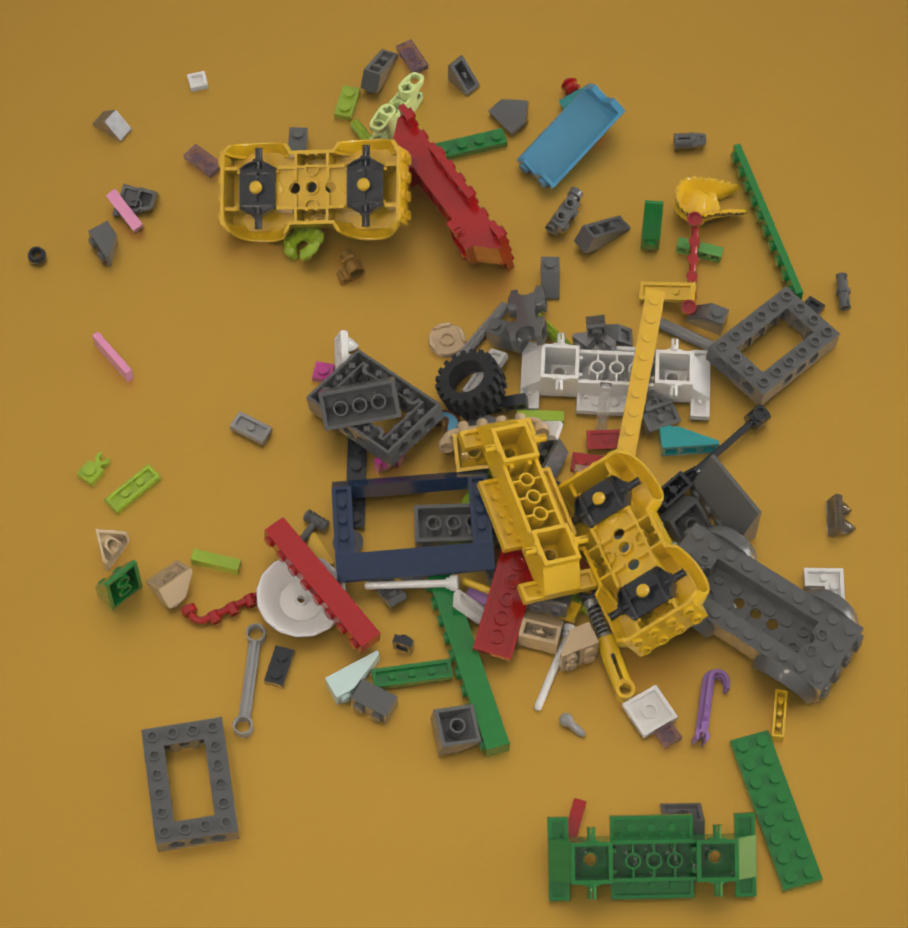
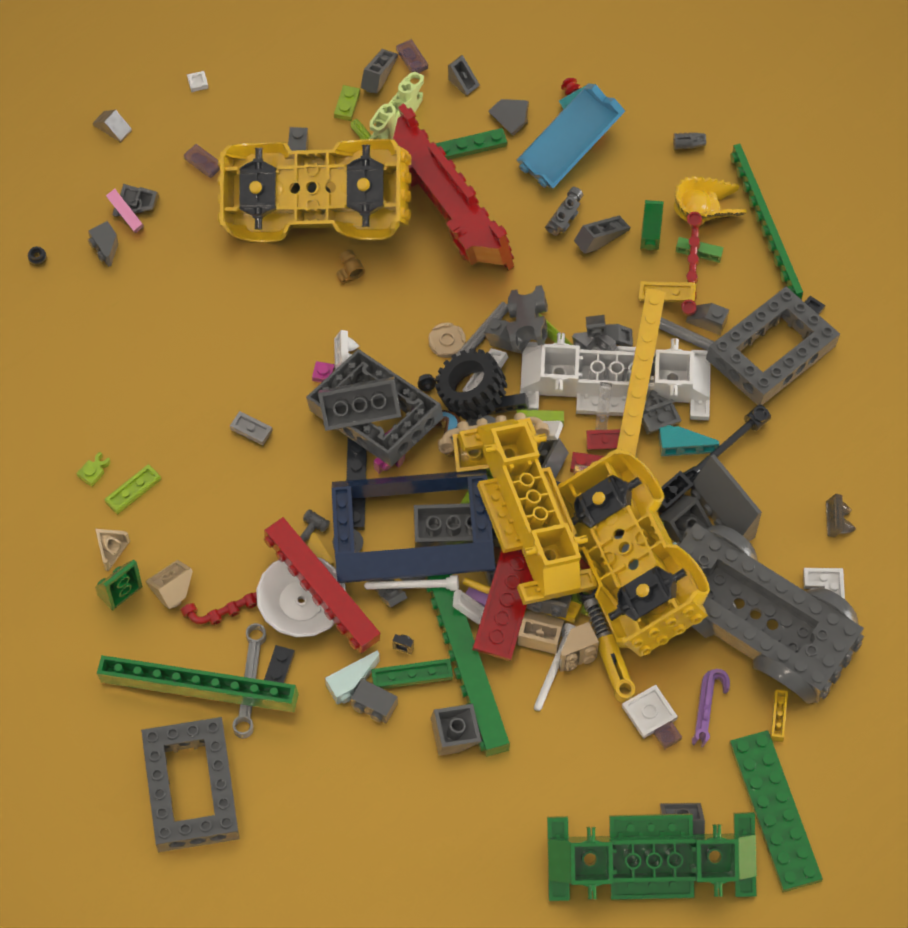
bright pink tile [92,332,133,382] -> none
lime piece [191,549,242,575] -> none
lime piece [284,228,325,262] -> none
dark grey slope [540,257,560,300] -> none
light grey piece [559,713,586,738] -> none
red piece [568,798,586,837] -> none
dark grey pin [836,272,851,311] -> none
none -> green brick [96,655,299,713]
none -> black plate [417,374,436,391]

